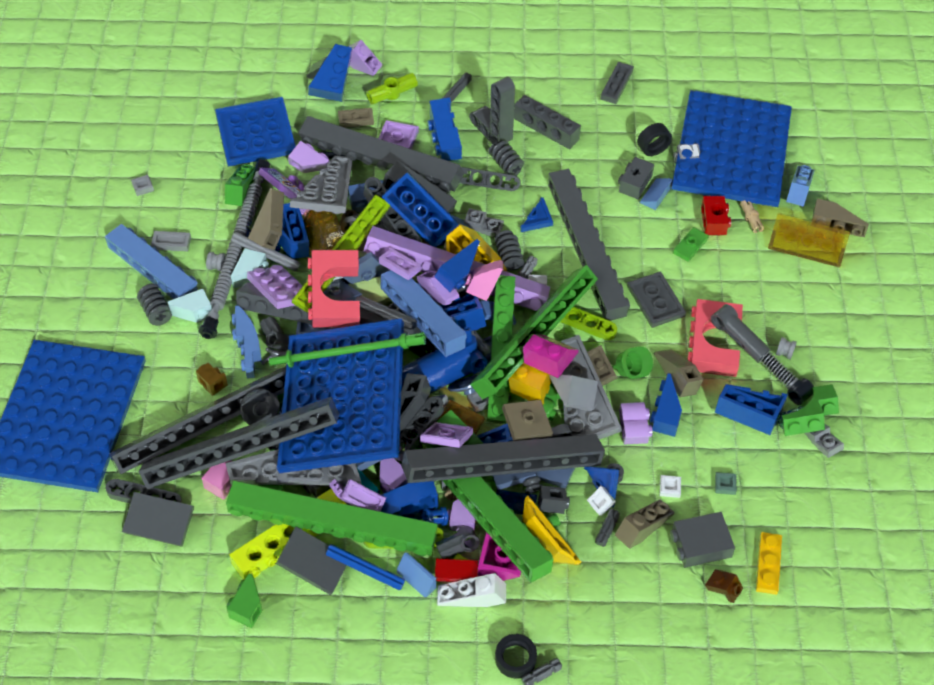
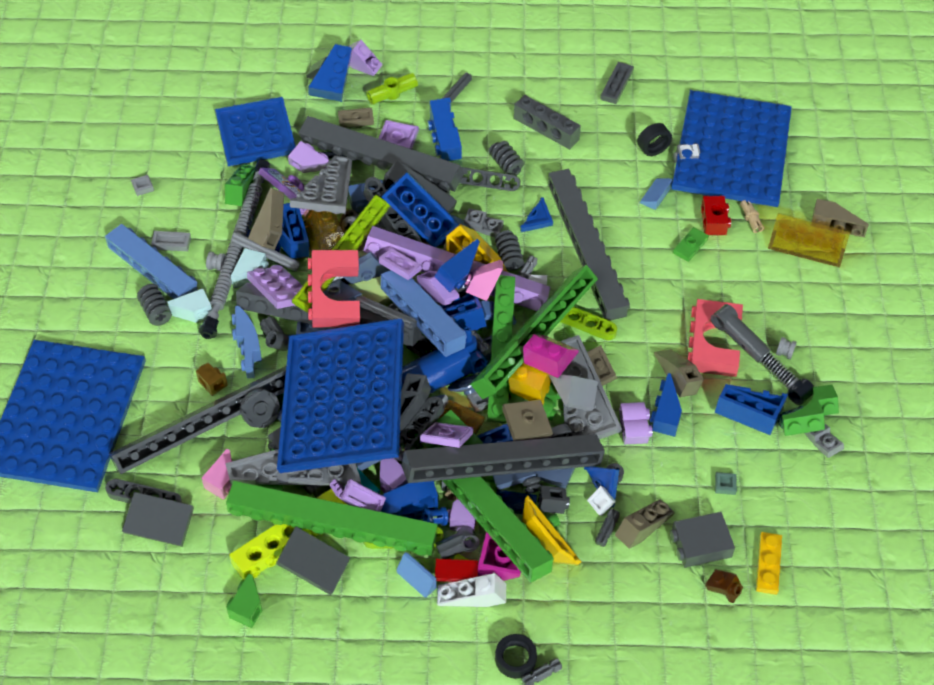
dark grey brick [138,396,339,489] -> none
flat silver bar [261,347,287,365] -> none
bright green bar [269,332,426,368] -> none
blue axle [326,544,405,590] -> none
dark grey beam [469,76,515,144] -> none
bright green piece [612,346,653,379] -> none
dark grey brick [618,157,654,199] -> none
dark grey tile [627,271,686,328] -> none
white tile [660,475,681,498] -> none
medium blue slope [786,165,815,206] -> none

